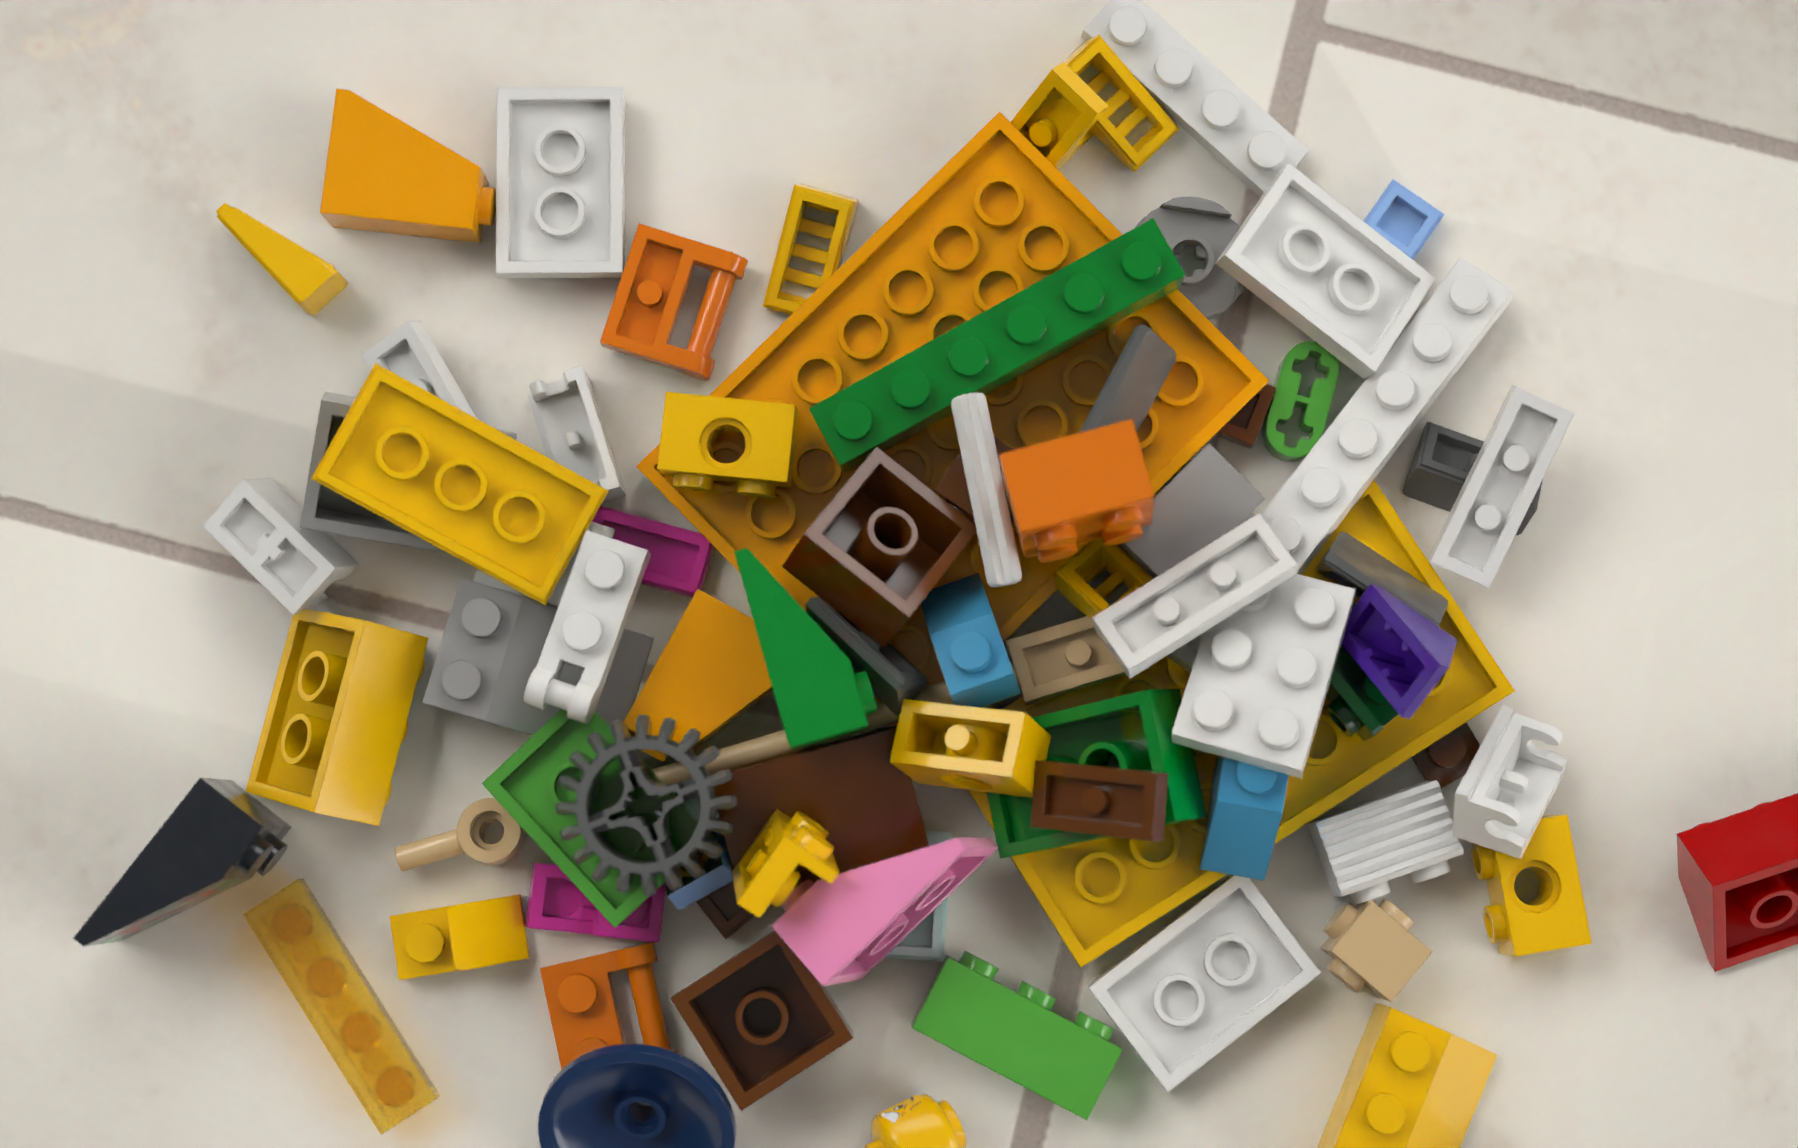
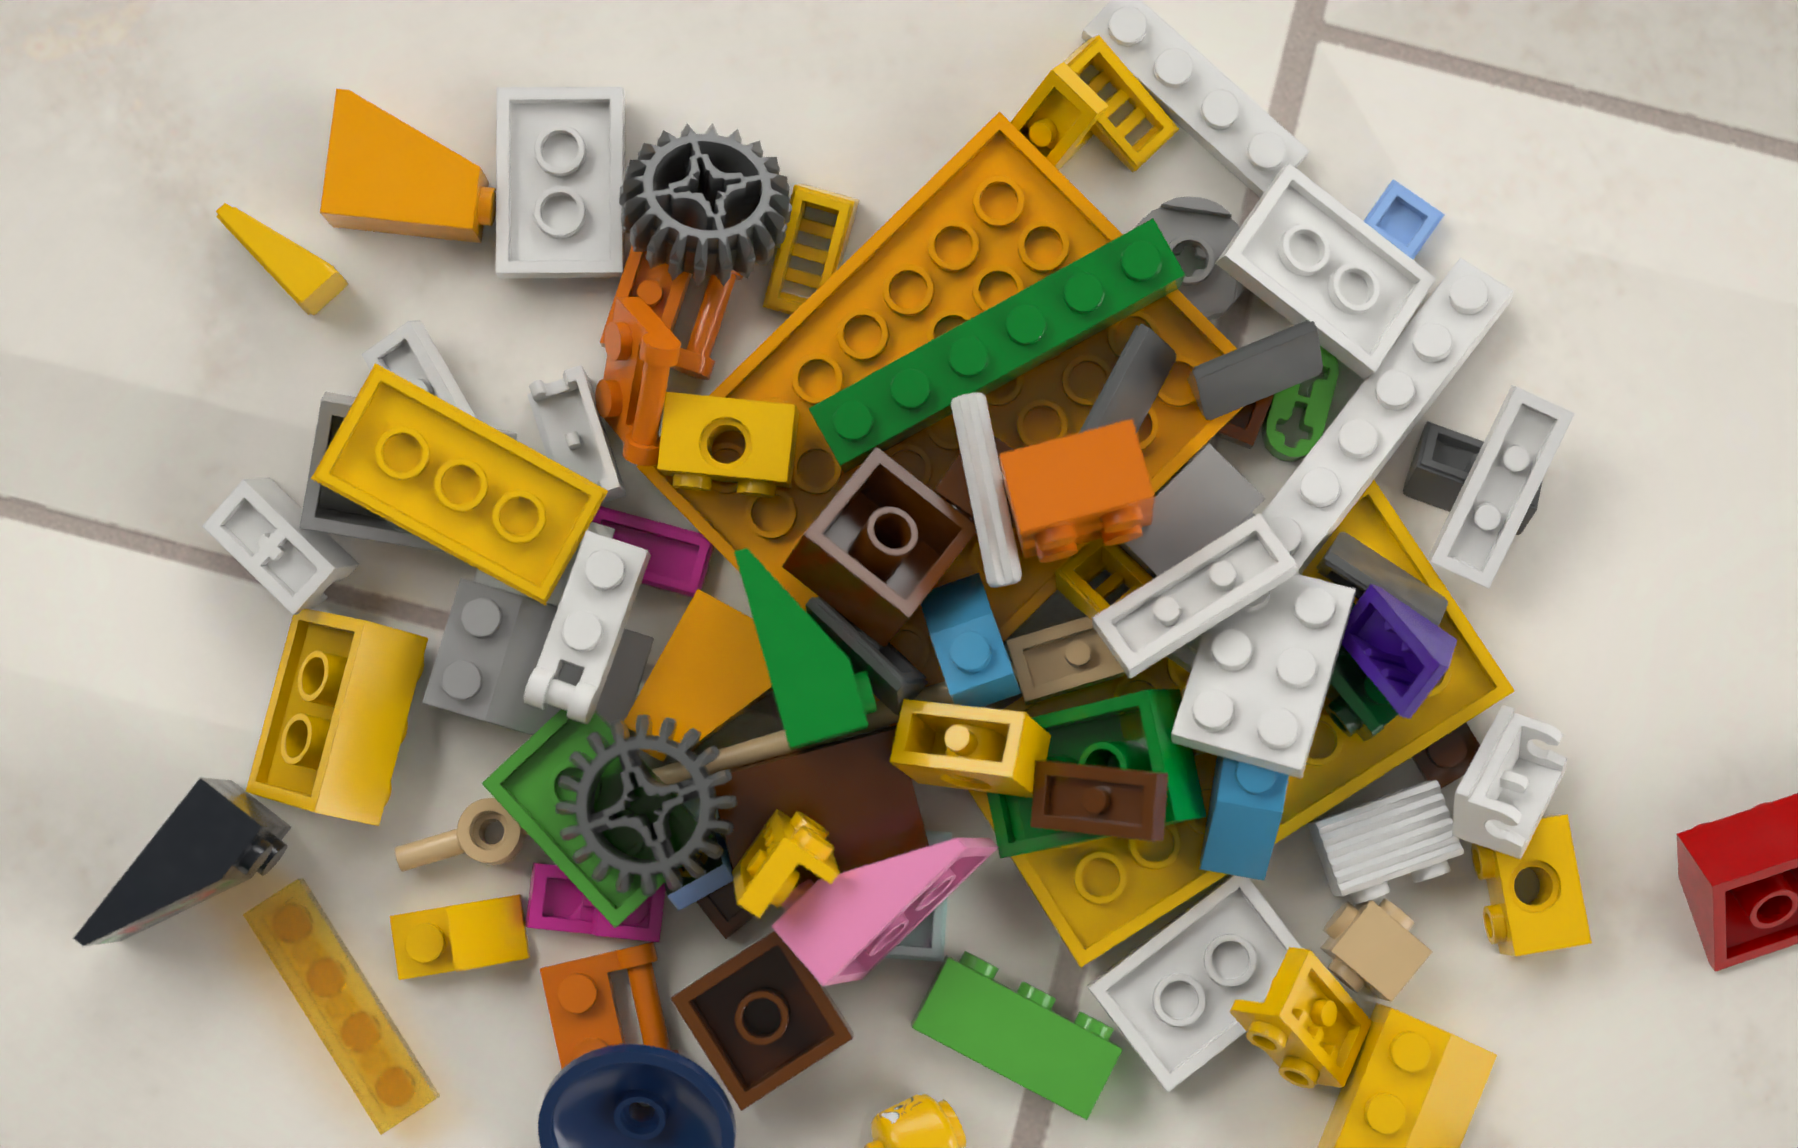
none -> orange plate [595,297,681,466]
none -> dark grey gear [619,123,792,286]
none -> dark grey slope [1187,320,1323,420]
none -> yellow bracket [1229,947,1372,1089]

